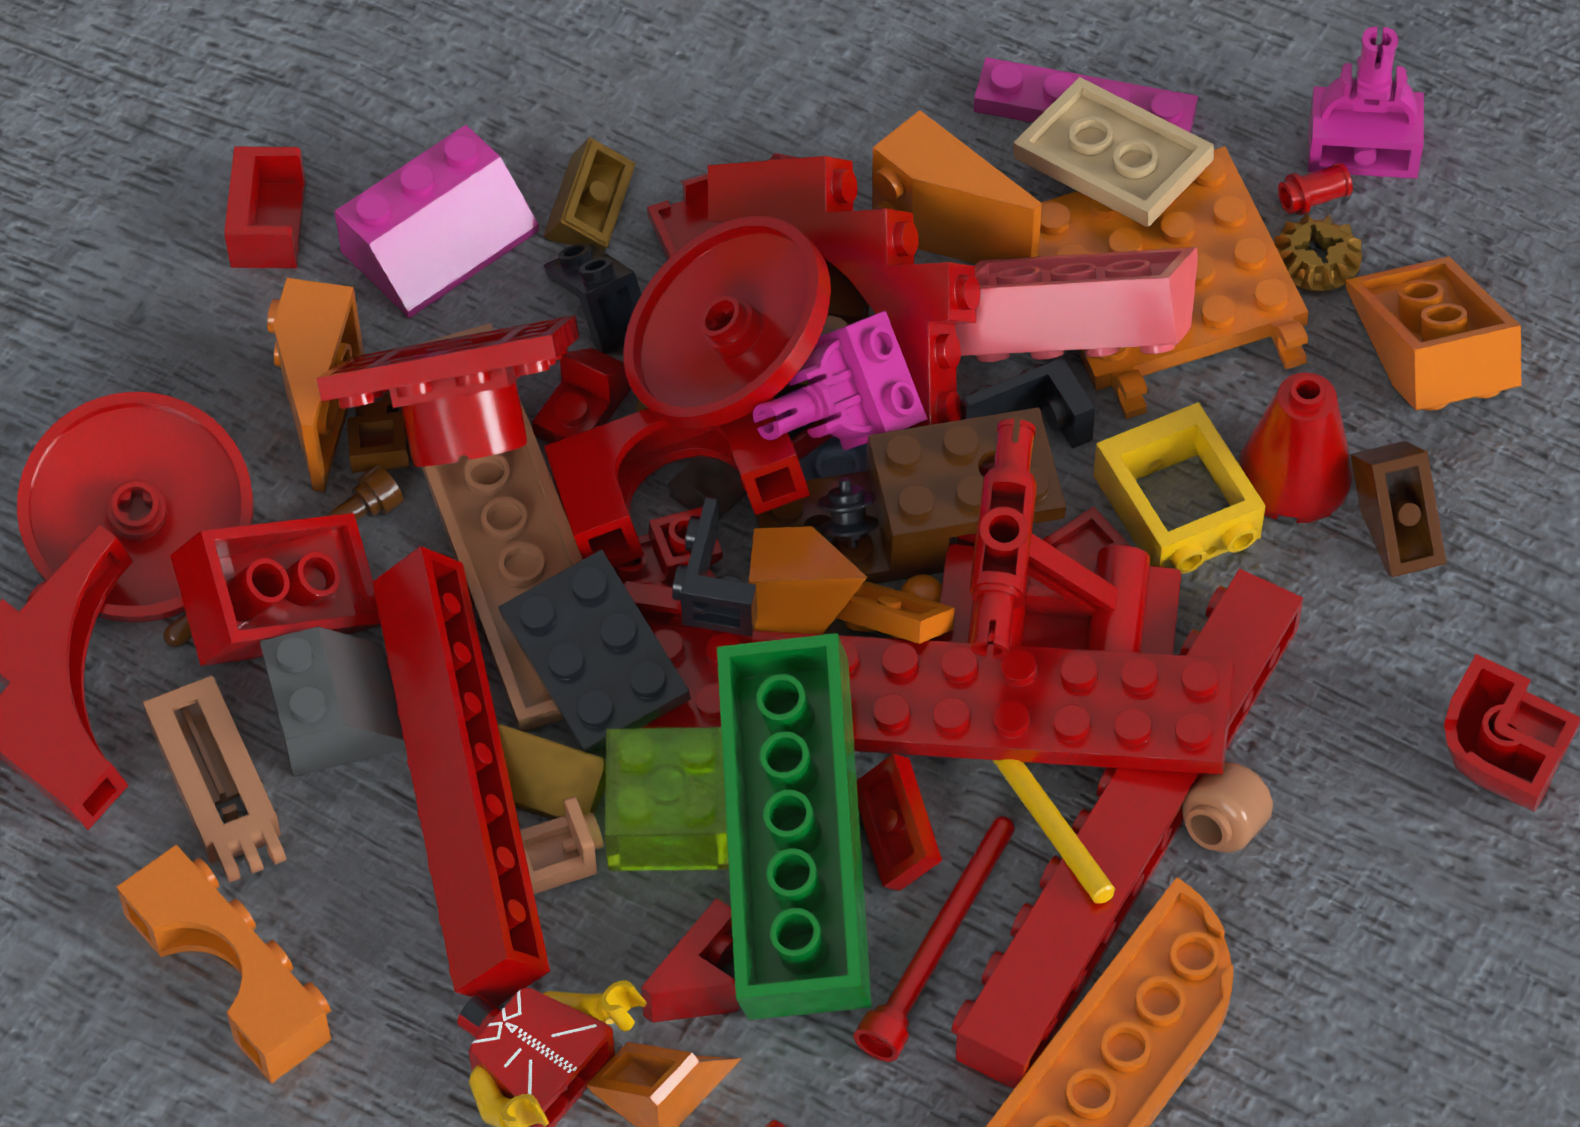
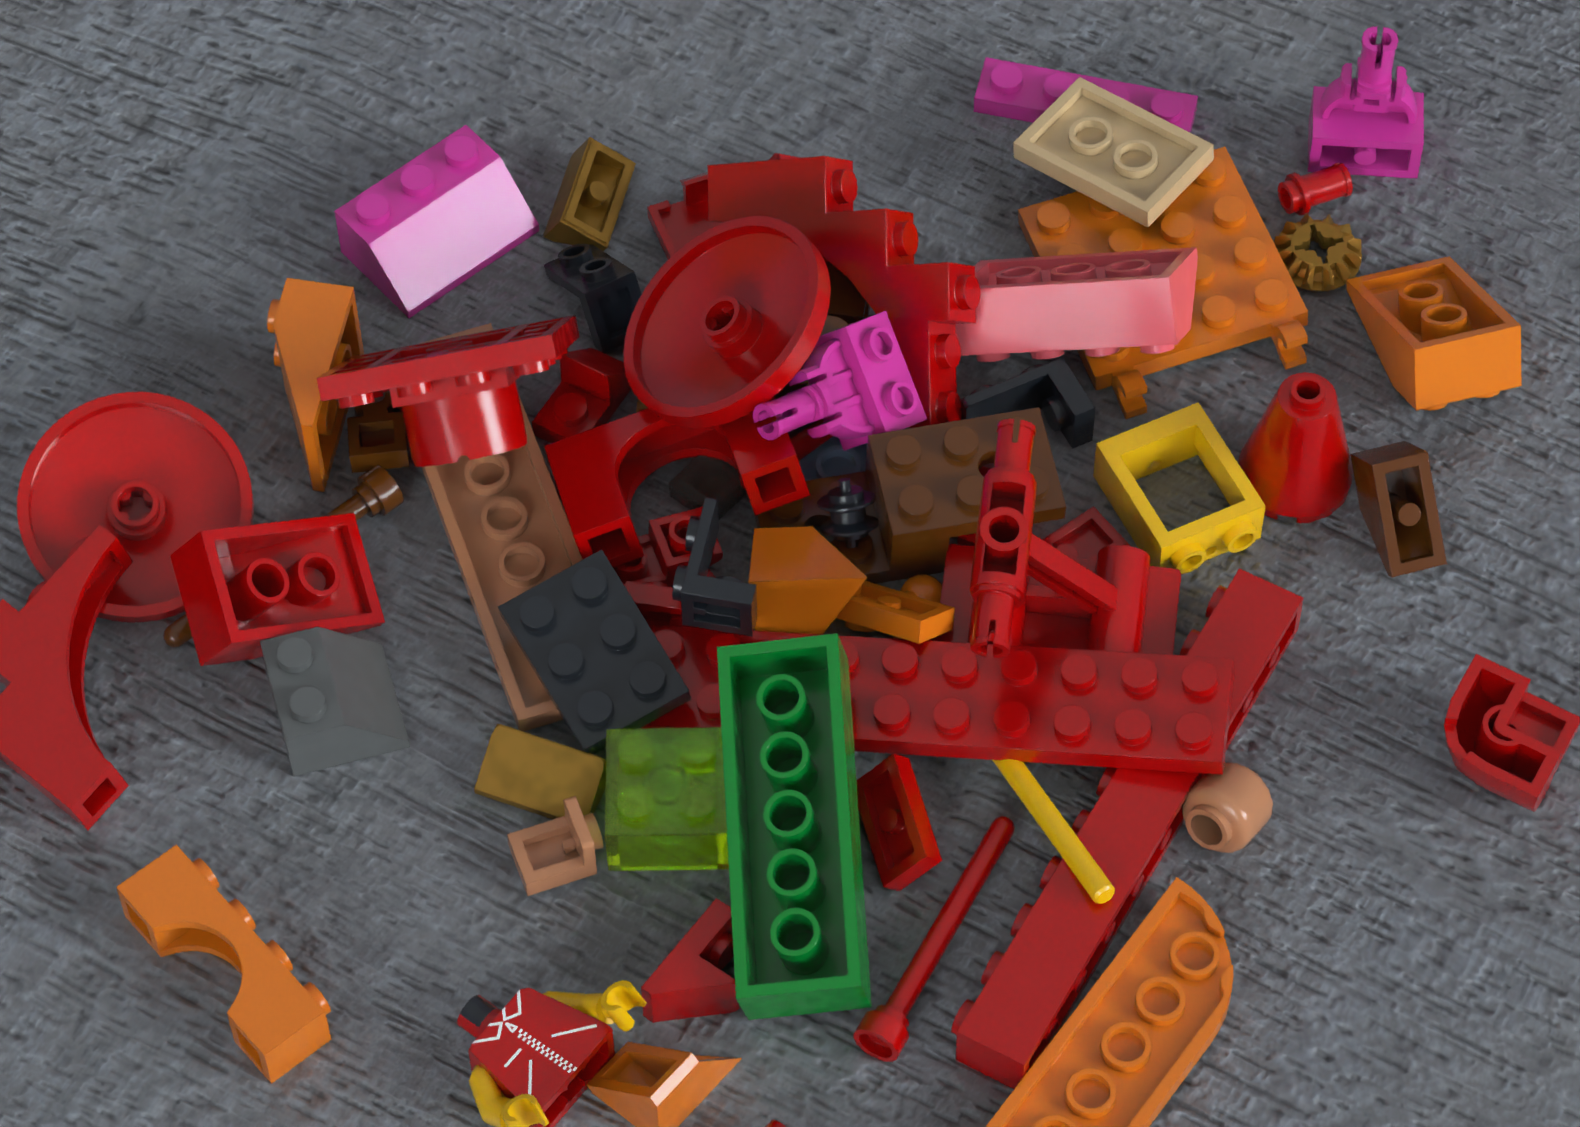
nougat hinge [143,675,287,883] -> none
red panel [224,146,306,269] -> none
red brick [372,546,550,1005] -> none
orange slope [872,110,1042,264] -> none

